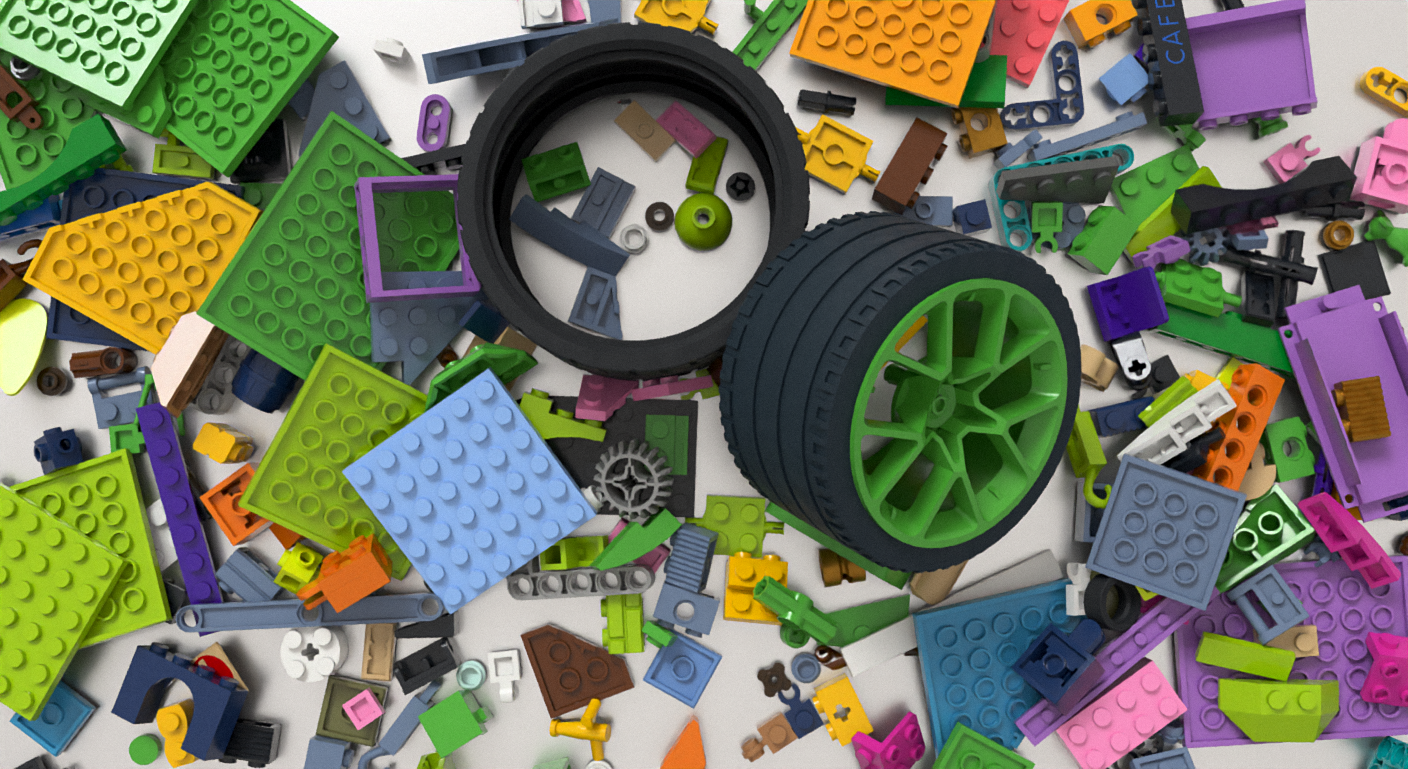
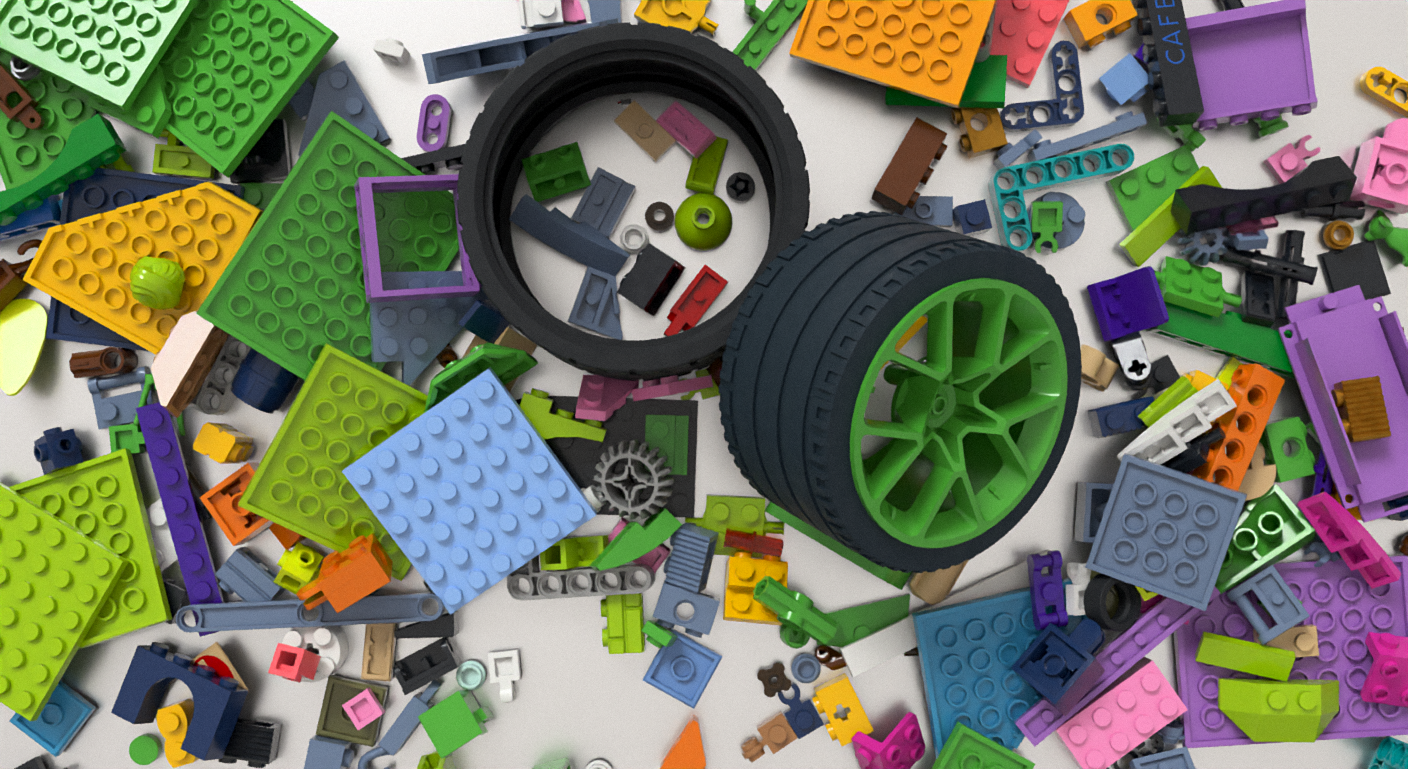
dark brown plate [37,367,68,396] -> none
reddish brown plate [520,624,635,719] -> none
yellow piece [549,699,611,761] -> none
yellow plate [795,114,881,194] -> none
black axle [797,89,856,116] -> none
pearl gold wheel [818,548,866,588] -> none
dark grey wing [996,156,1119,203] -> none
lime piece [1066,405,1112,509] -> none
bright green brick [1068,205,1139,275] -> none
medium lavender plate [1132,235,1191,268] -> none
none -> lime hair [130,256,185,310]
none -> coral brick [268,643,321,683]
none -> black brick [617,243,686,316]
none -> red hinge [663,264,728,337]
none -> clear red axle [723,528,784,557]
none -> dark purple plate [1027,550,1068,631]

